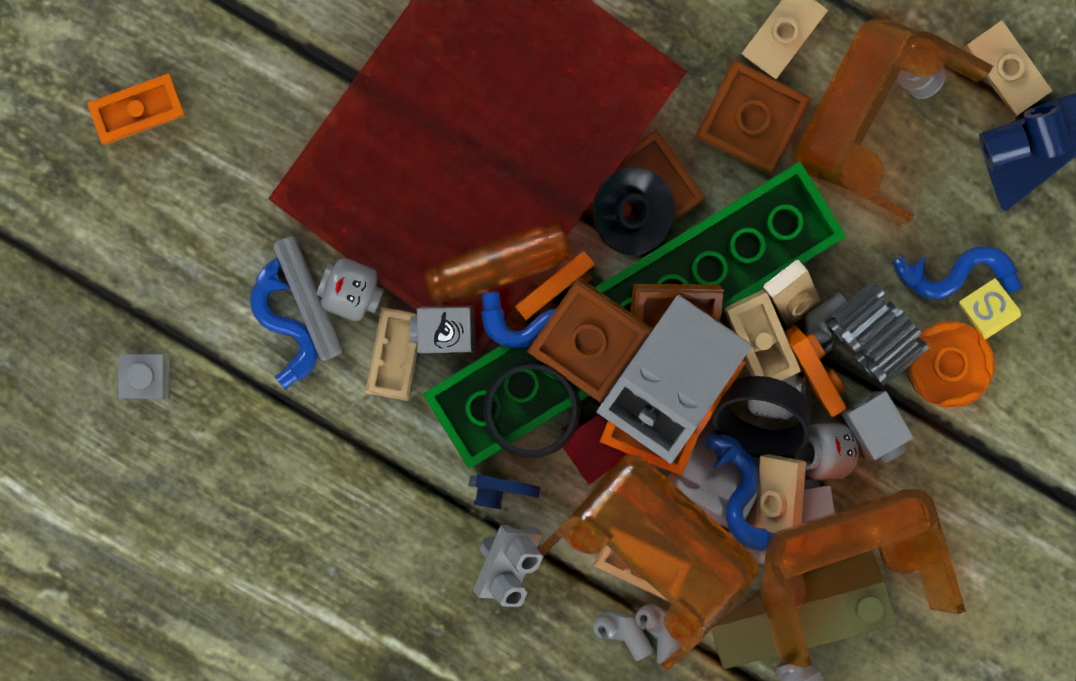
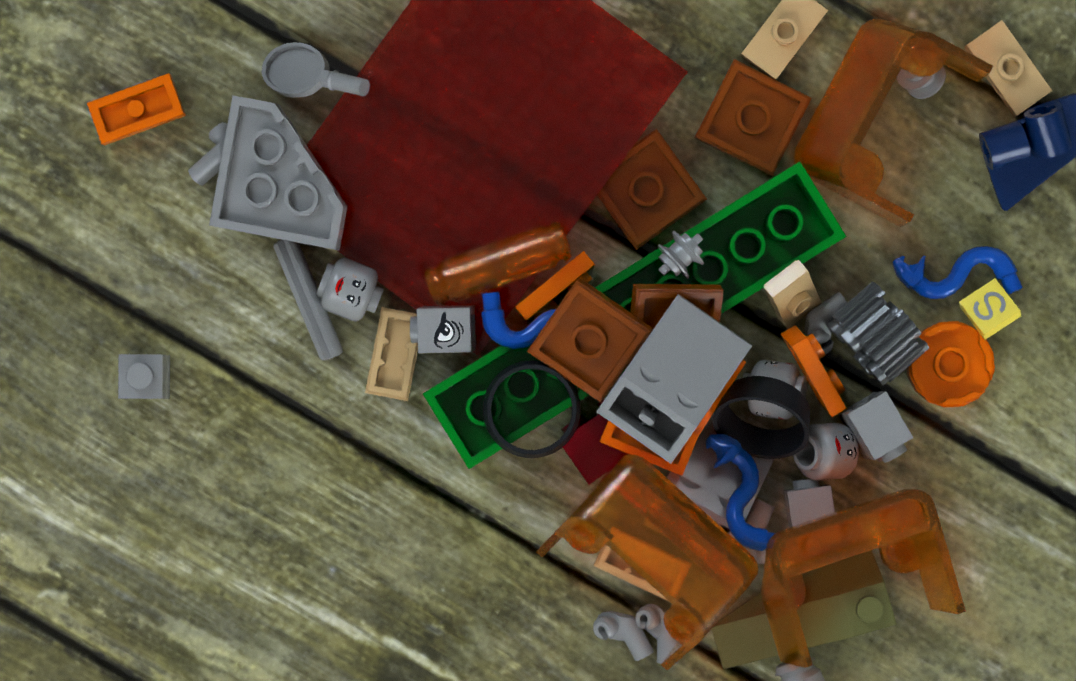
blue animal [250,258,318,390] -> none
dark blue piece [468,475,540,510] -> none
light grey hips [473,525,543,607] -> none
black dish [593,167,675,255] -> none
tan slope [723,290,801,381] -> none
tan plate [755,454,806,550] -> none
none -> light grey arm [188,122,227,186]
none -> light grey plate [209,95,348,250]
none -> light grey piece [262,42,370,98]
none -> light grey wheel [657,231,704,279]

